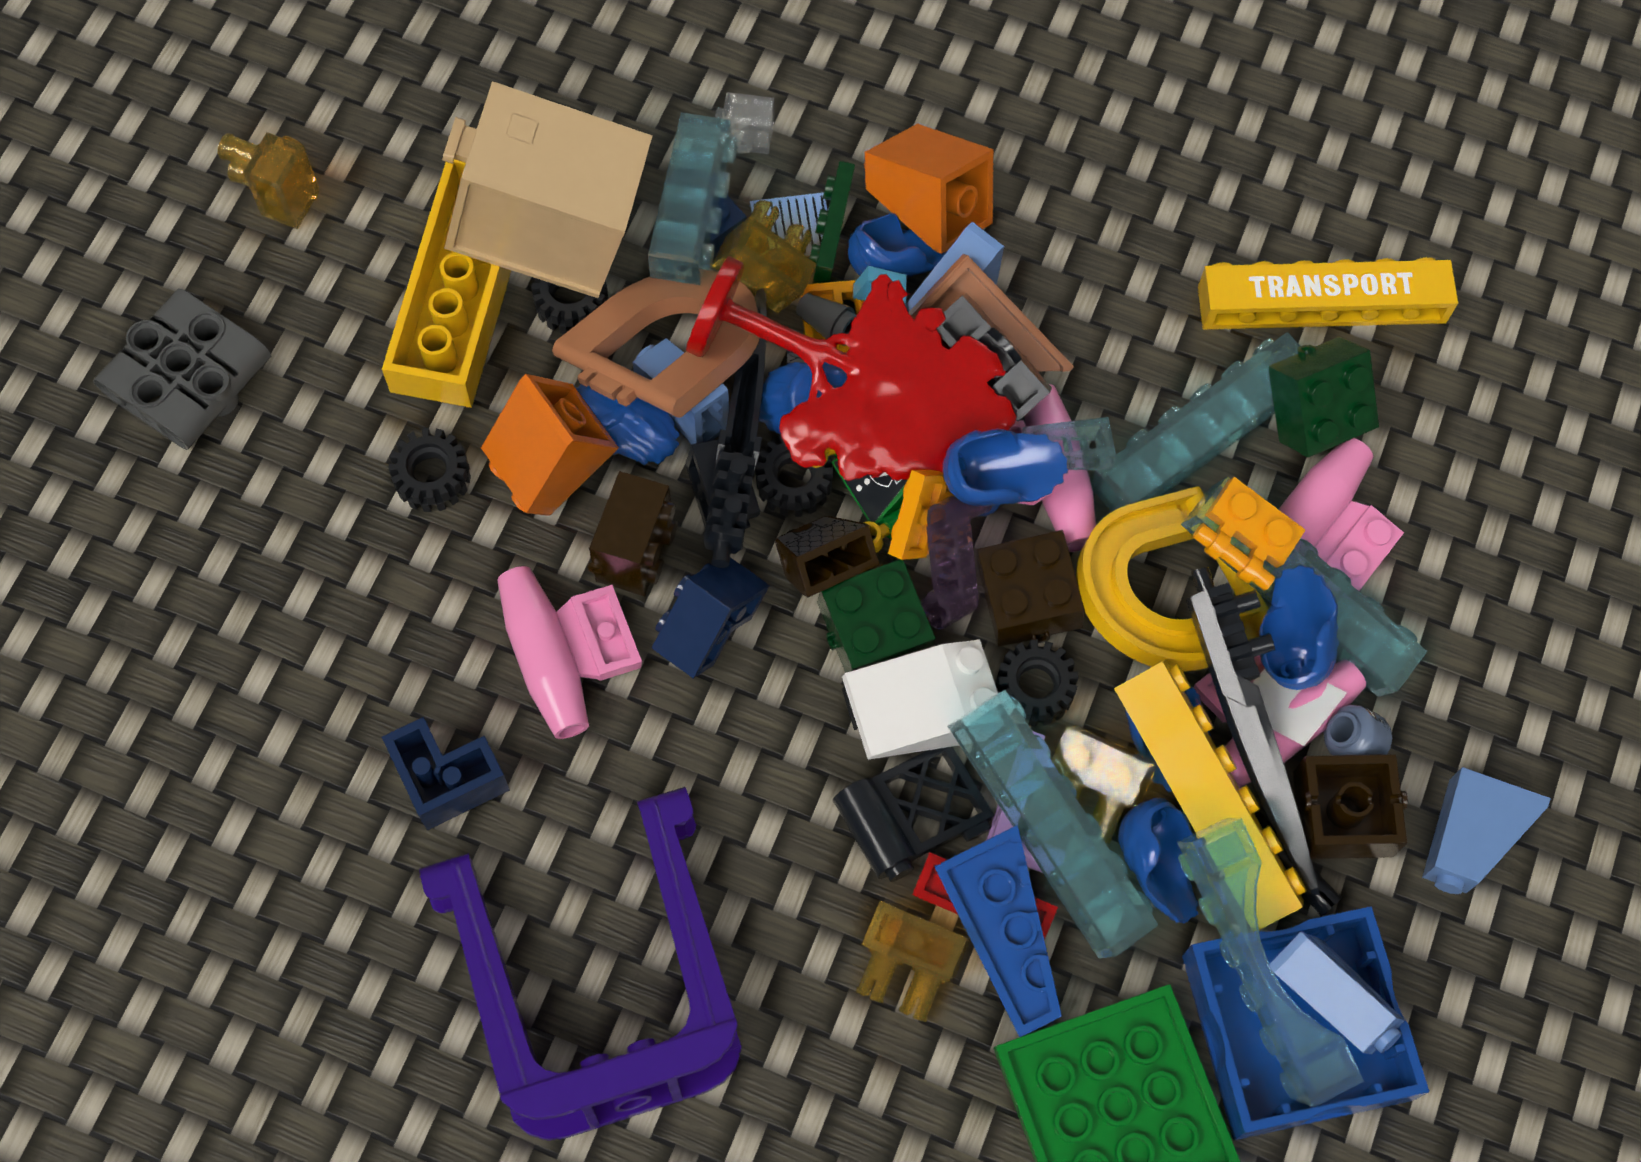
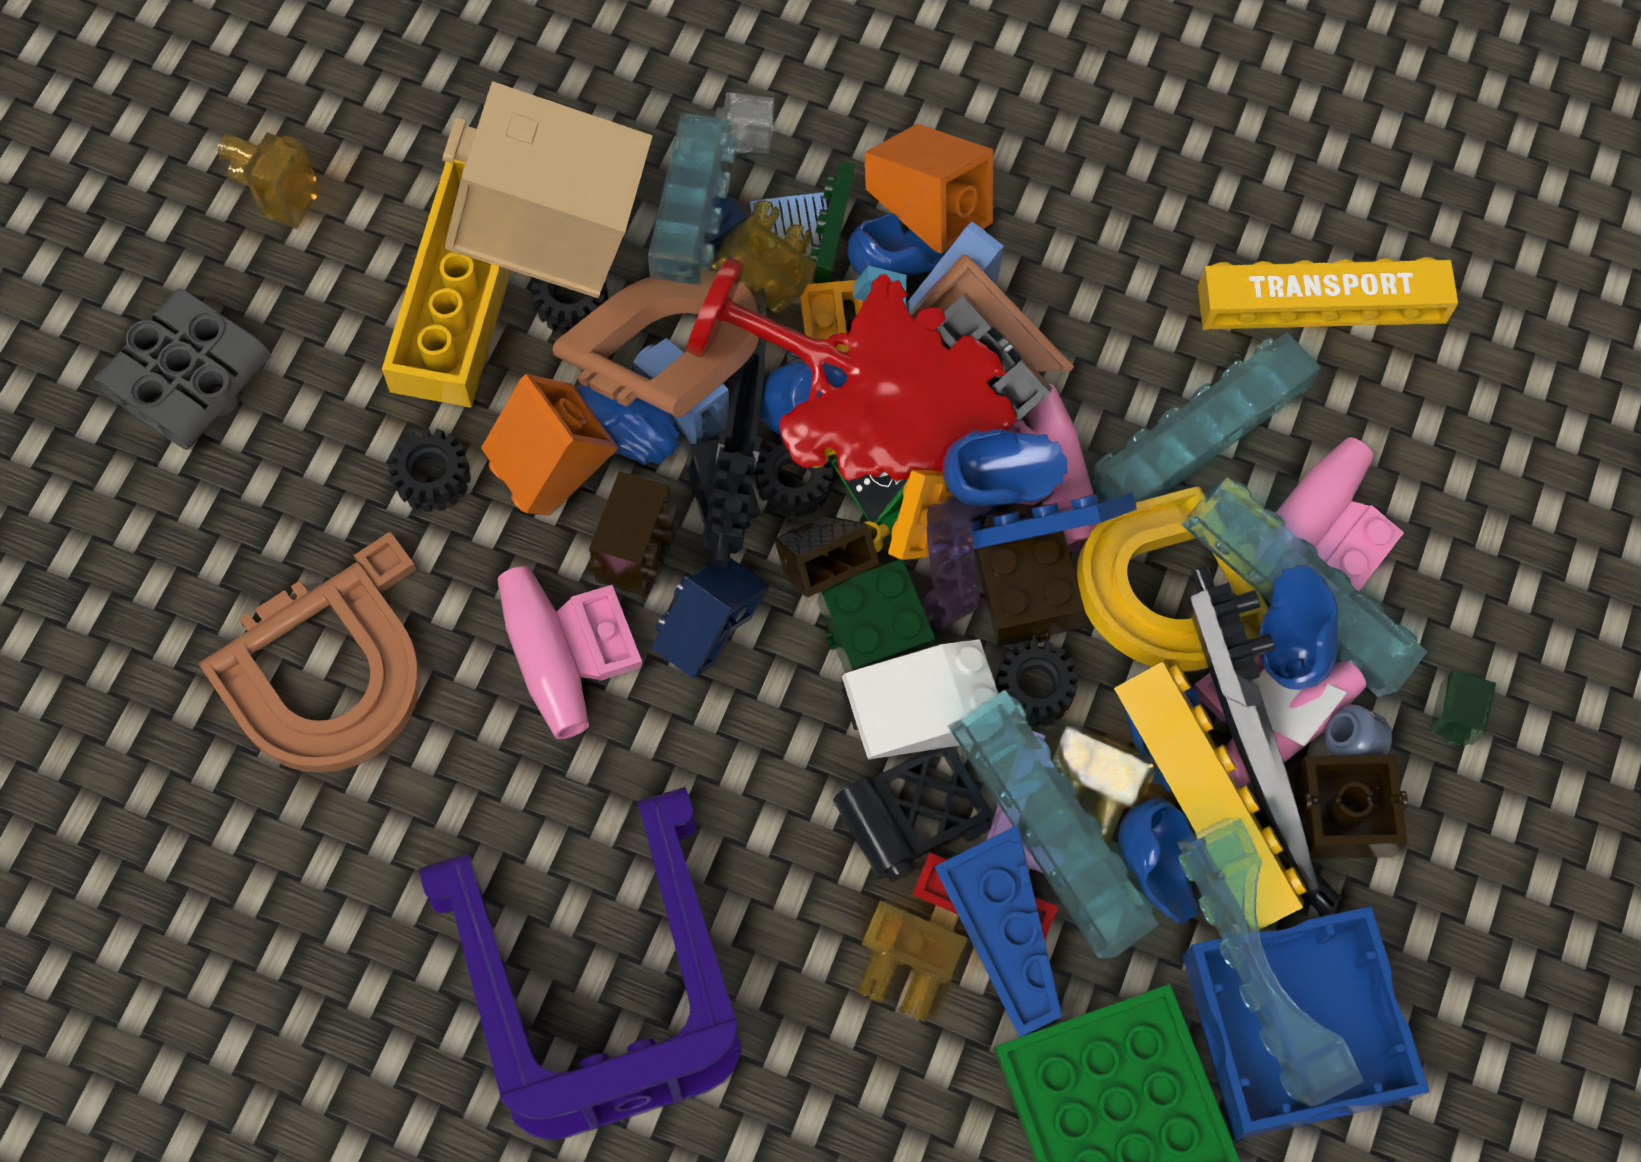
dark blue brick [382,717,510,830] -> none
dark grey cone [796,293,857,346] -> none
clear light blue slope [1022,417,1116,470] -> none
light orange plate [1192,477,1306,591] -> none
dark green brick [1268,337,1379,457] -> none
slope [1268,932,1405,1054] -> none
medium blue slope [1422,767,1551,894] -> none
none -> nougat piece [198,562,420,772]
none -> nougat tile [353,532,416,594]
none -> blue wing [941,492,1137,555]
none -> clear green brick [1429,670,1496,746]

